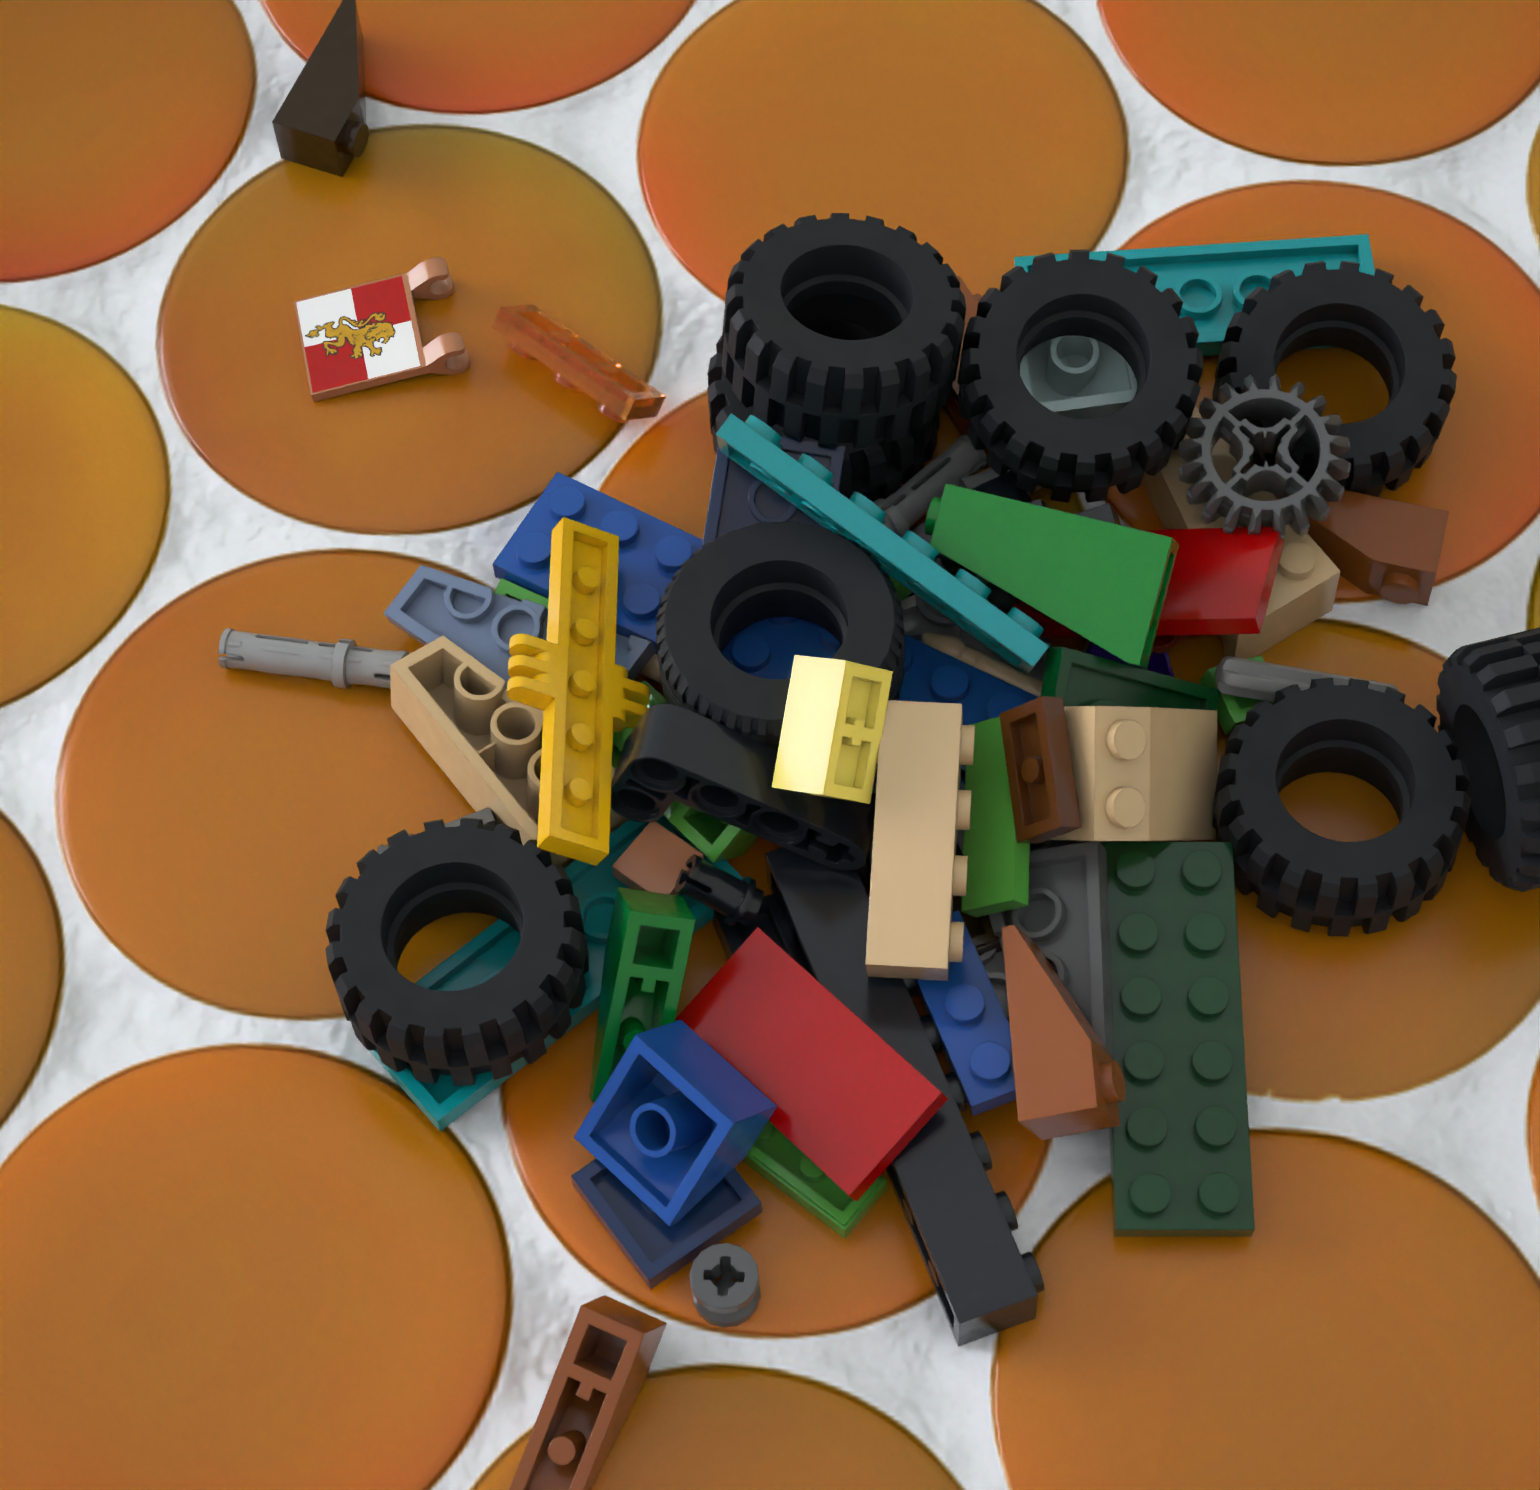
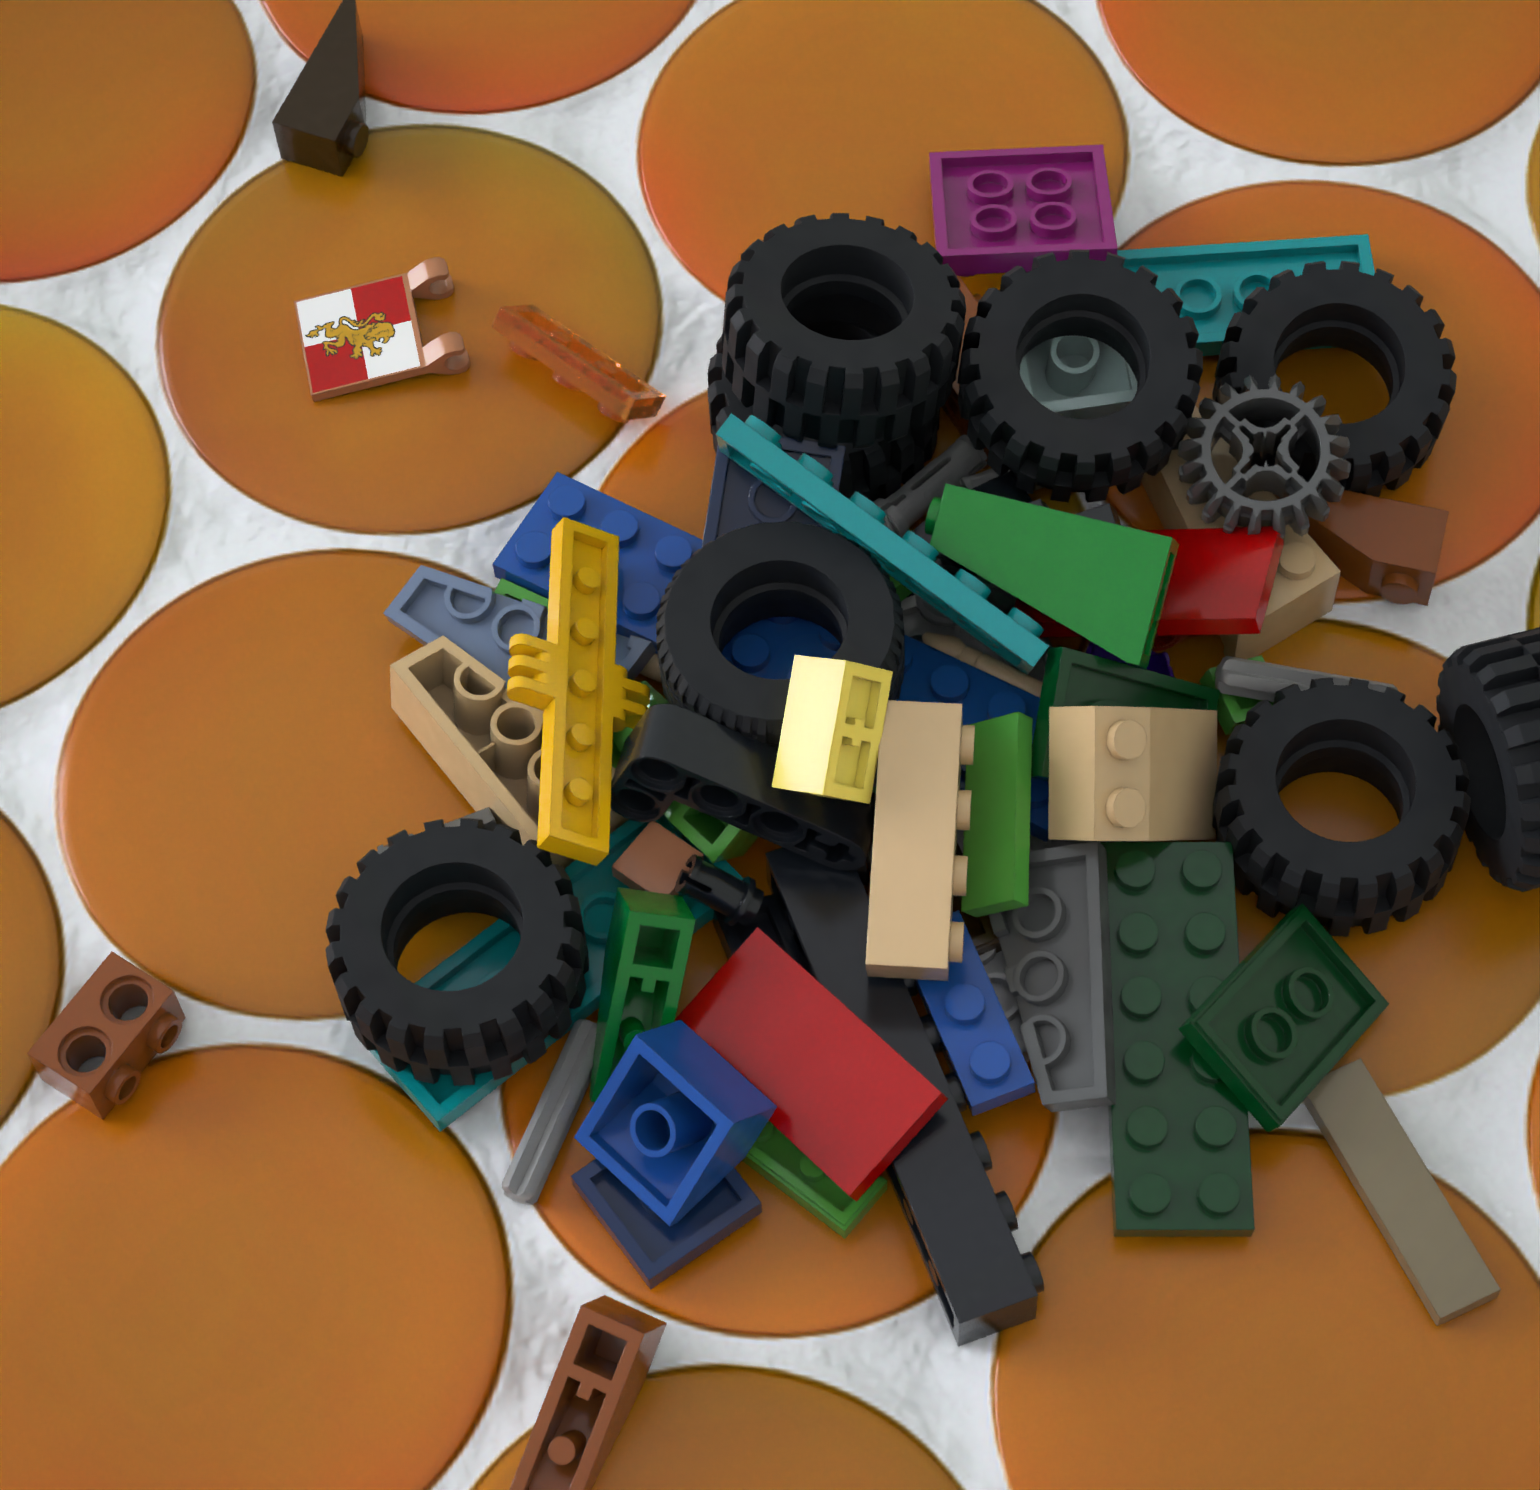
light grey pin [218,628,409,689] -> none
dark grey wheel [689,1243,761,1328] -> none
reddish brown plate [999,696,1081,844] -> none
dark orange slope [1001,925,1126,1140] -> none
none -> dark orange brick [27,951,186,1120]
none -> light grey axle [502,1019,597,1205]
none -> magenta plate [929,144,1118,277]
none -> dark green tile [1178,903,1389,1132]
none -> dark tan tile [1303,1058,1501,1326]

